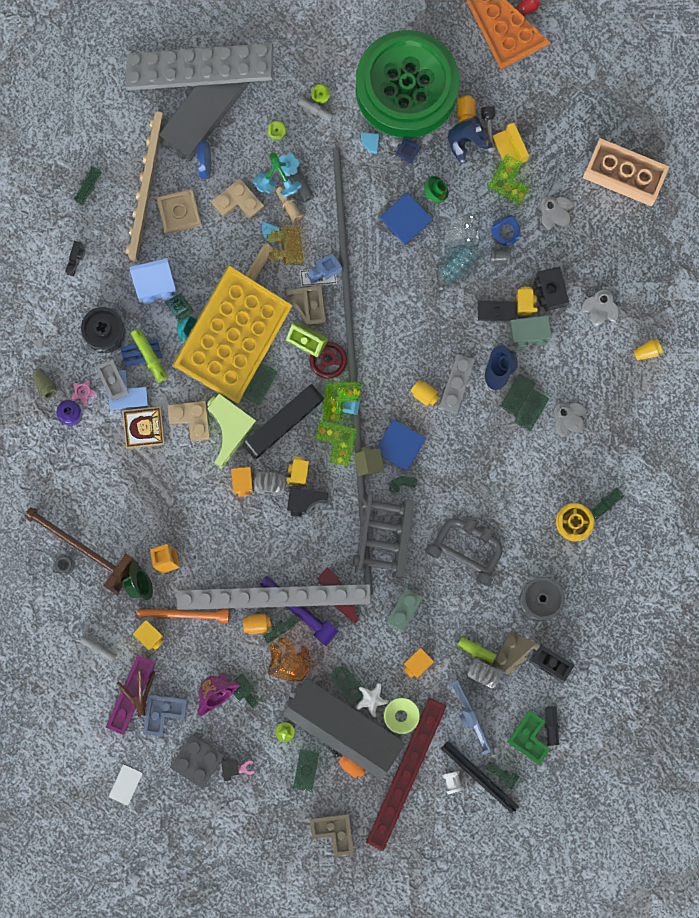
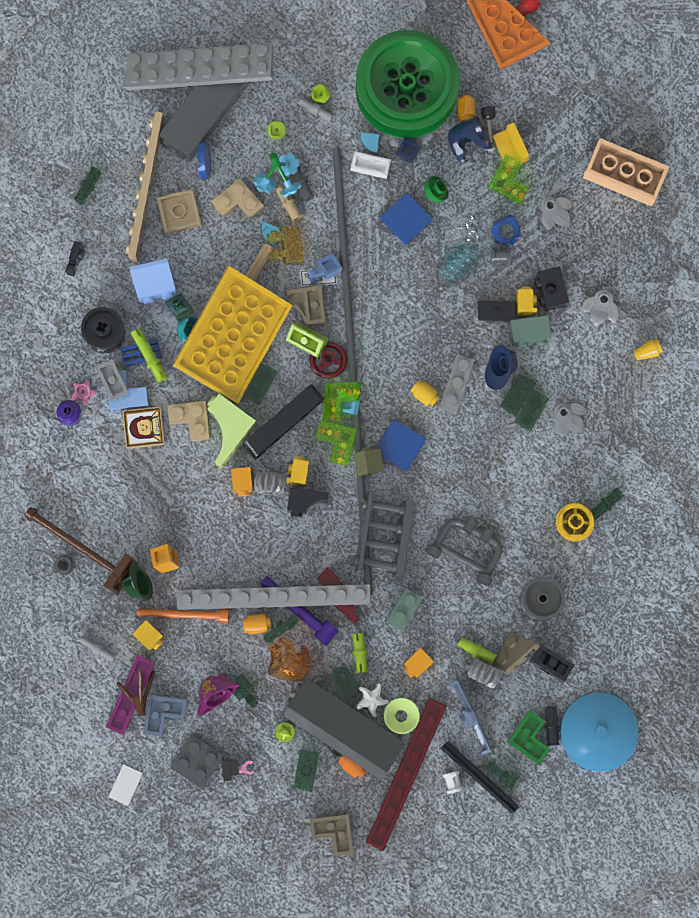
olive cone [32,370,57,399] -> none
clear green arm [388,476,417,492] -> none
none -> white plate [350,151,391,179]
none -> lime pin [352,633,368,673]
none -> dark azure dish [560,693,639,772]

